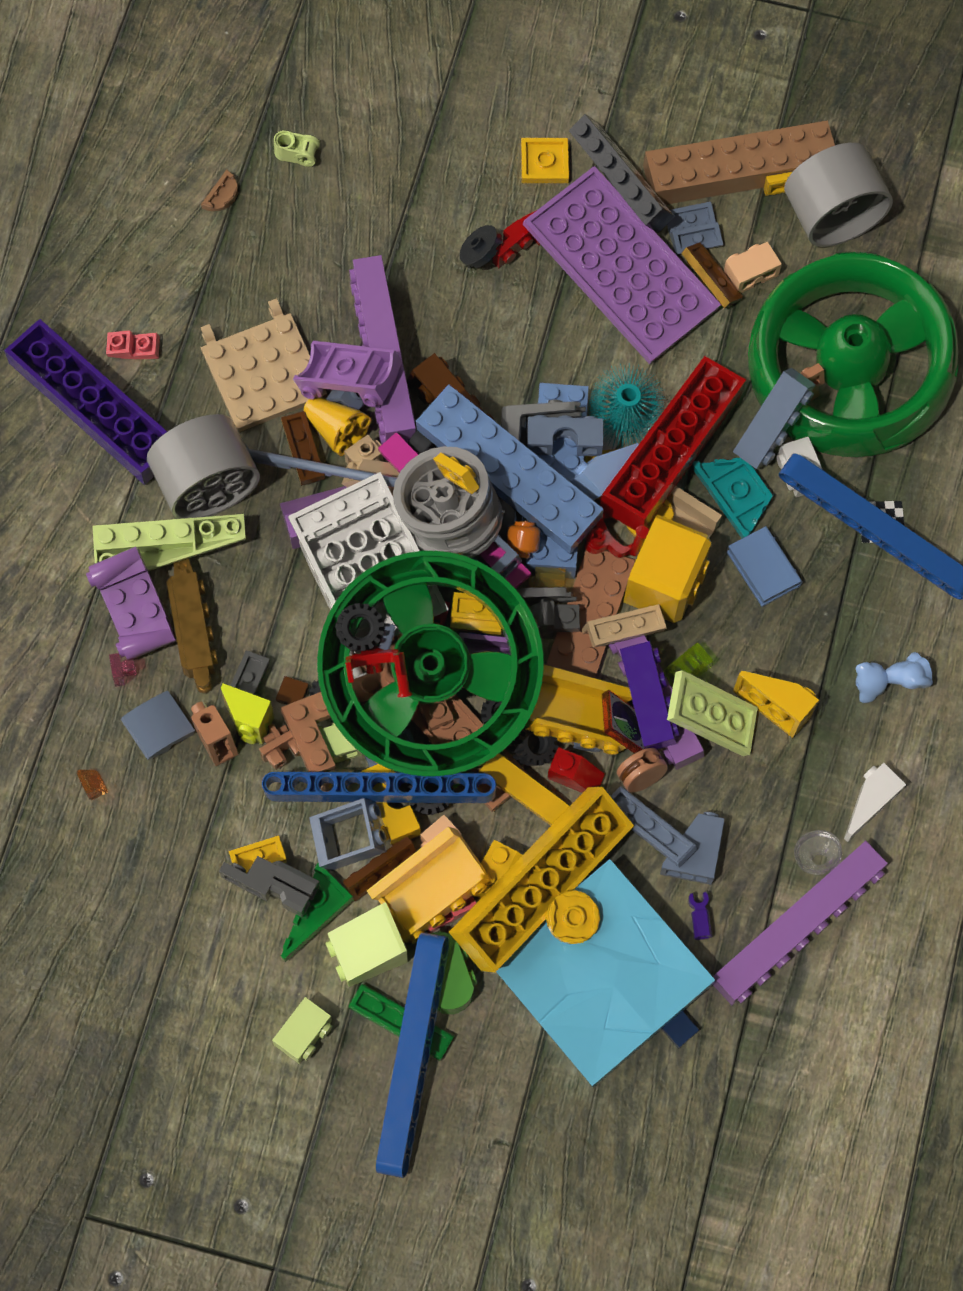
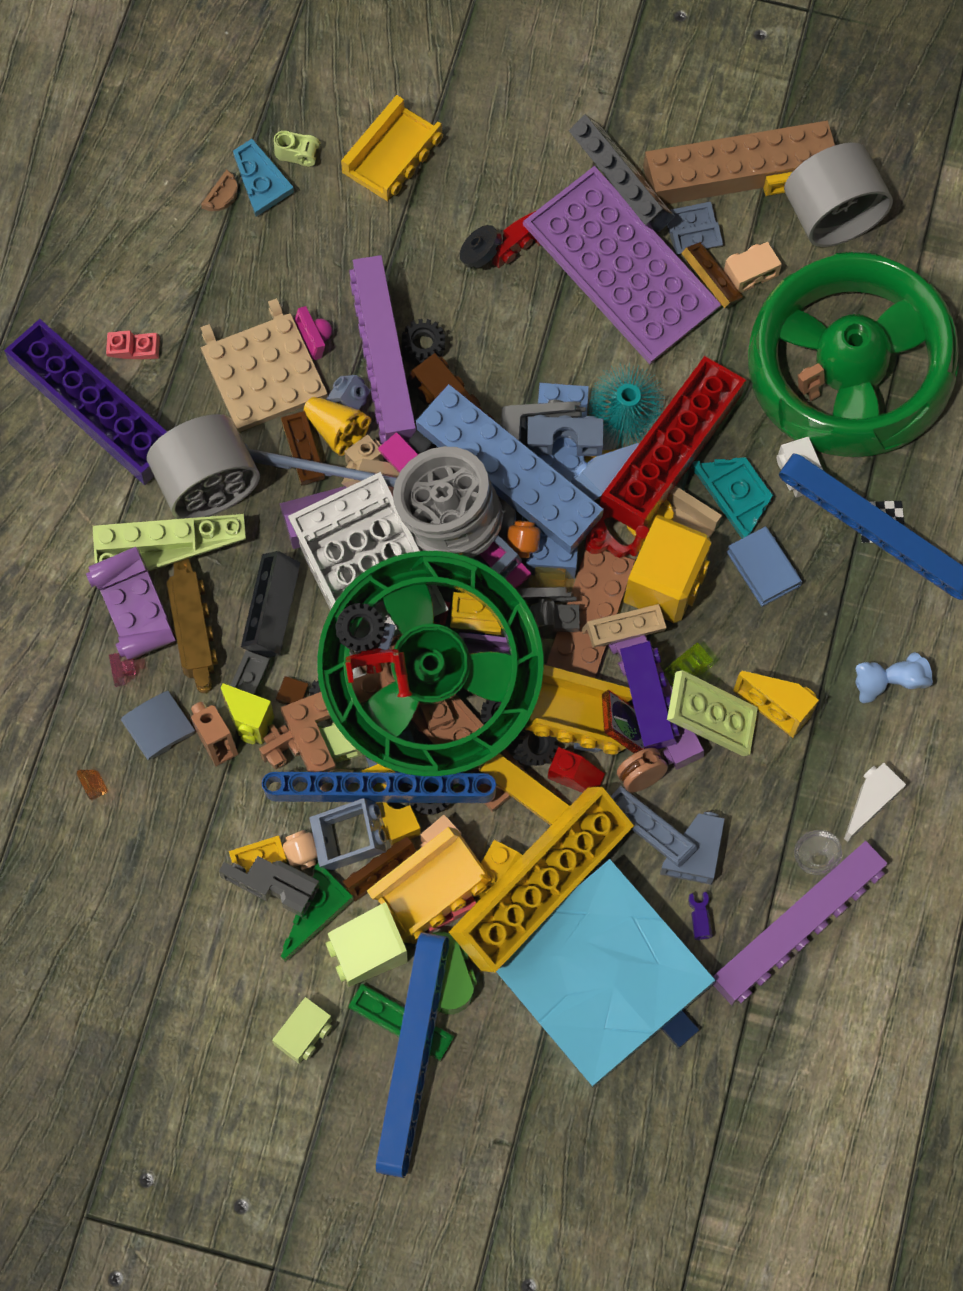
medium lavender piece [293,341,402,407] -> none
yellow plate [433,453,479,494] -> none
yellow tile [521,138,569,183] -> none
yellow tile [546,890,600,944] -> none
sand blue brick [733,368,816,469] -> none
none -> dark azure wing [233,139,294,217]
none -> black brick [241,551,301,658]
none -> light nougat head [283,829,318,870]
none -> dark pink tile [294,306,332,360]
none -> yellow panel [341,95,443,202]
none -> black tyre [402,319,445,365]

